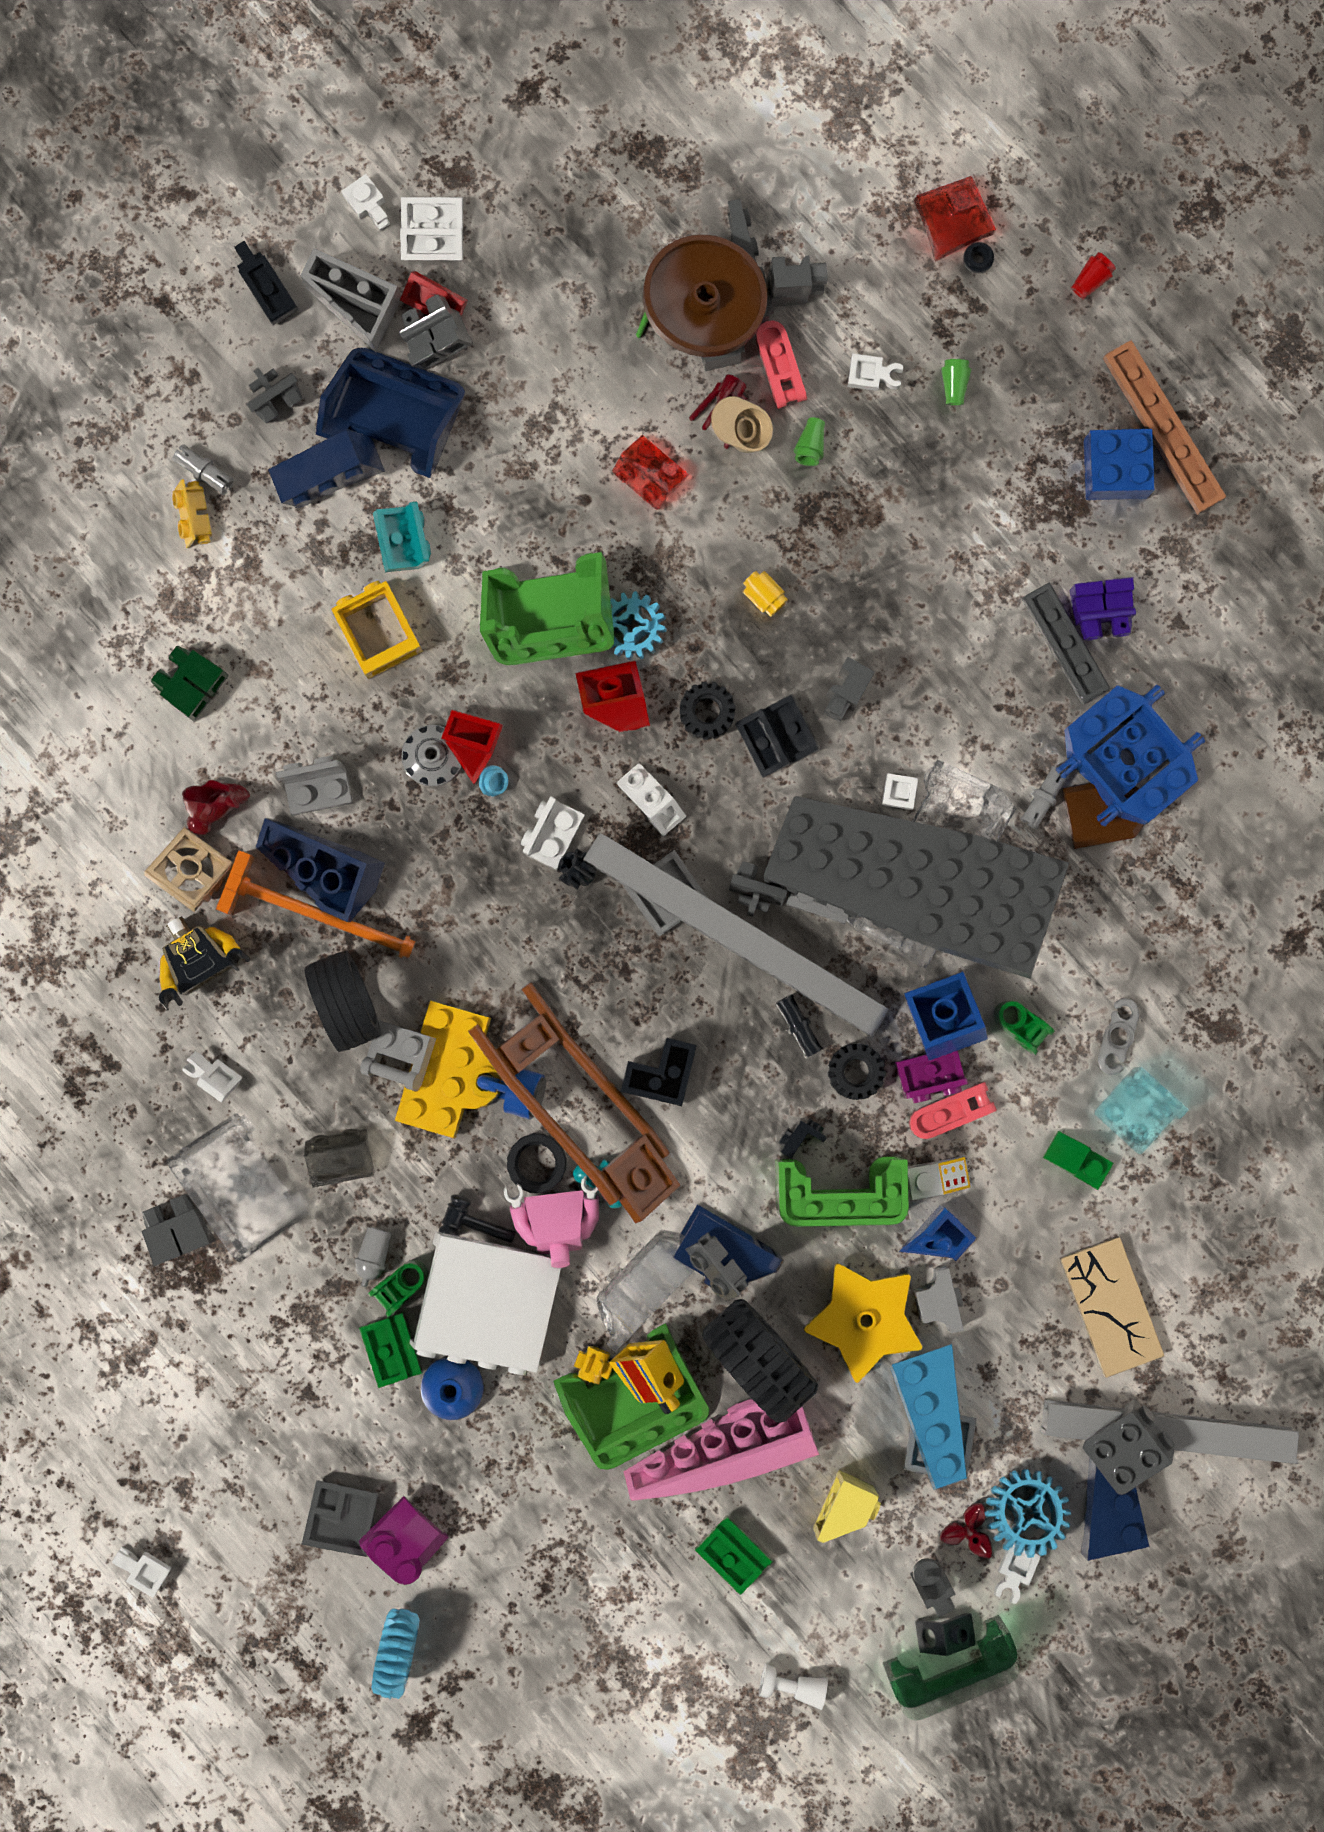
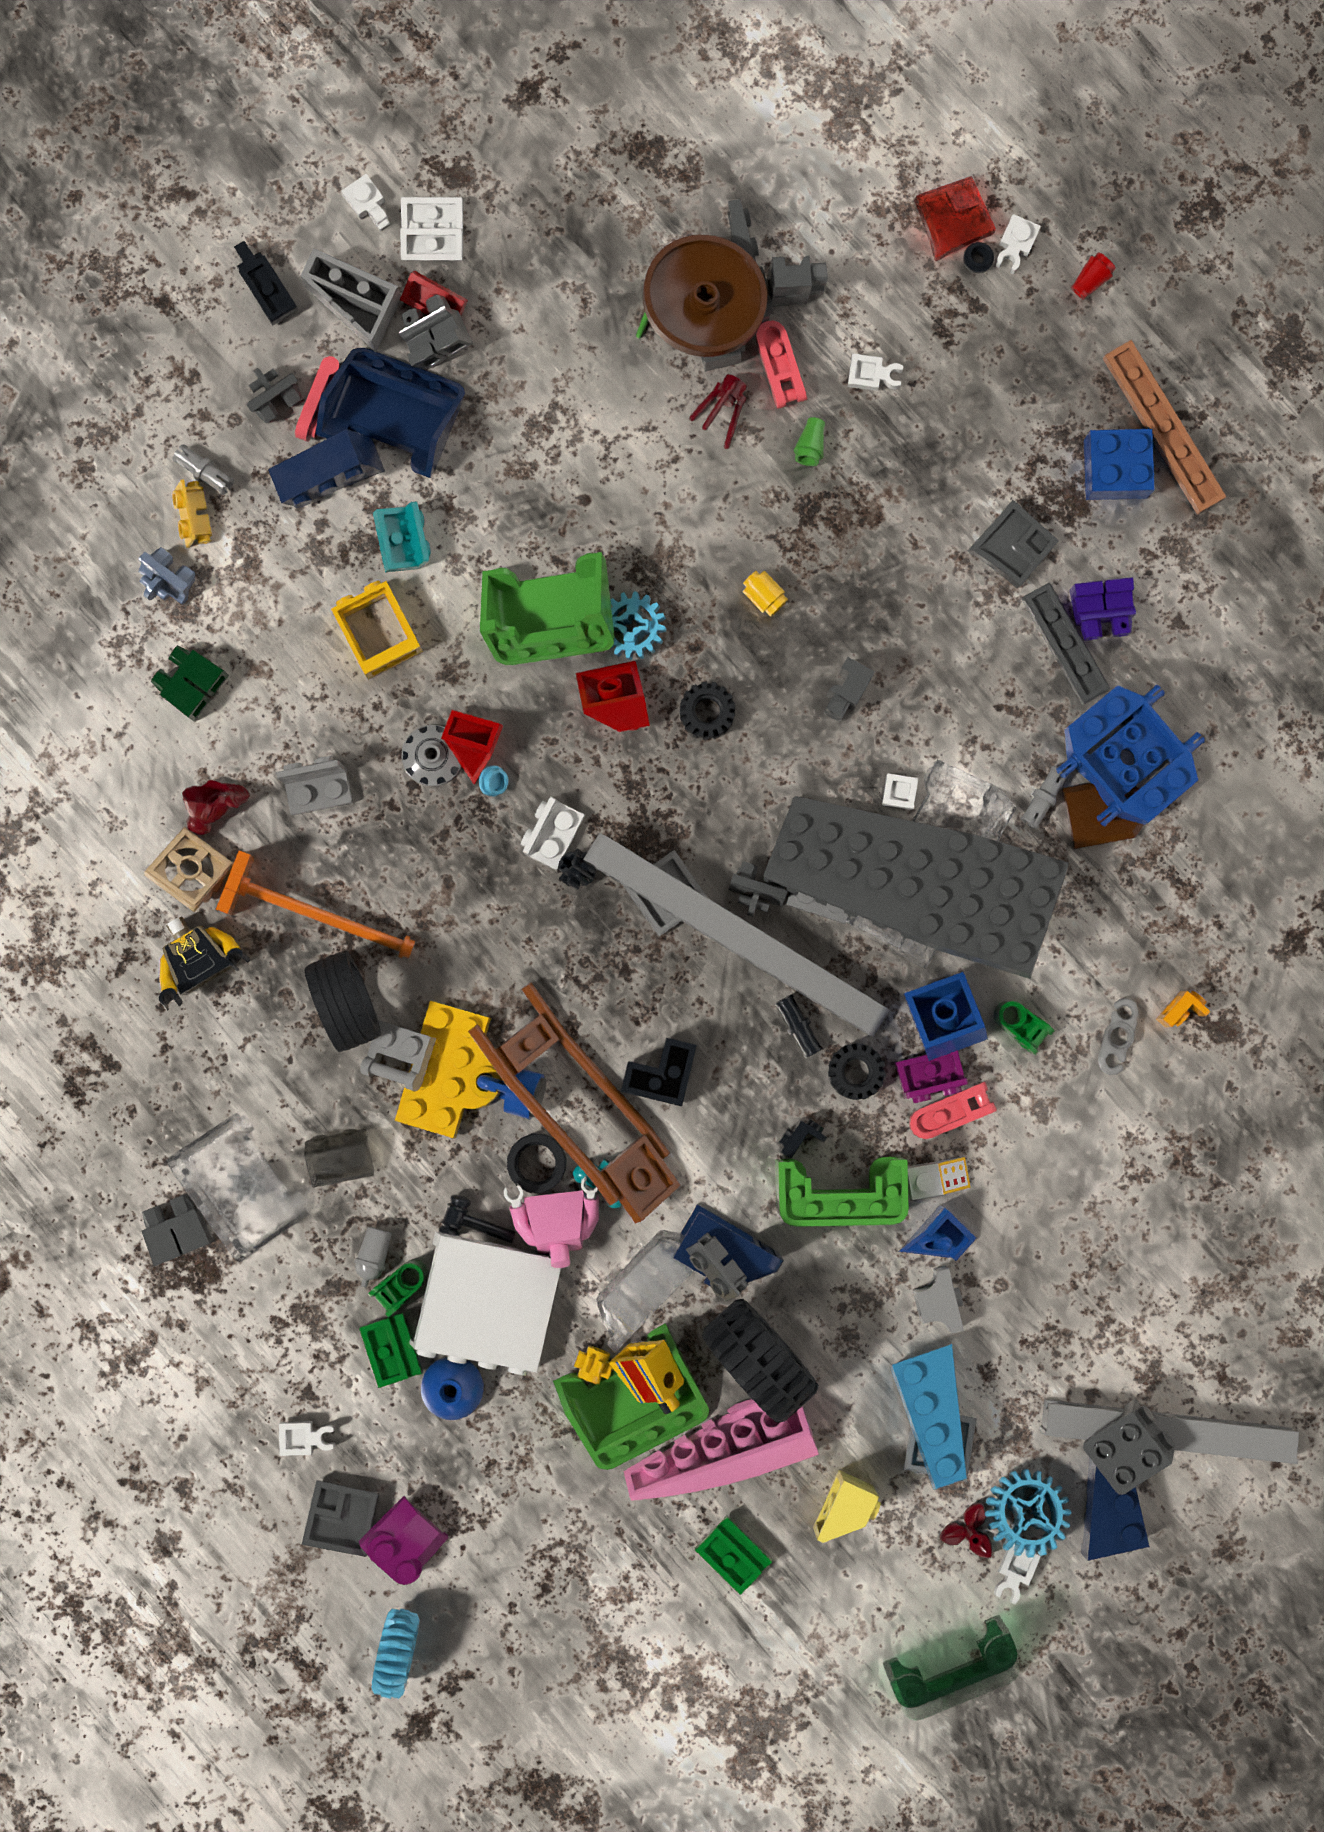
white plate [112,1546,172,1598] -> none
white plate [183,1051,243,1103] -> none
dark blue wedge [256,818,385,922] -> none
clear red bracket [612,435,689,510] -> none
white bracket [617,764,686,837] -> none
tan cap [711,396,773,453] -> none
black slope [735,694,821,778] -> none
white piece [759,1664,828,1710] -> none
yellow plate [803,1263,922,1383] -> none
dark grey hips [910,1558,956,1617] -> none
black bracket [915,1613,976,1656] -> none
bright green cone [941,359,972,405] -> none
green slope [1042,1131,1114,1190] -> none
tan tile [1060,1236,1165,1378] -> none
clear light blue bracket [1094,1067,1189,1154] -> none
none -> sand blue hips [139,547,195,605]
none -> white plate [279,1421,335,1456]
none -> coral plate [295,356,340,442]
none -> dark grey plate [967,500,1059,588]
none -> white plate [995,214,1041,274]
none -> light orange bracket [1156,990,1210,1027]

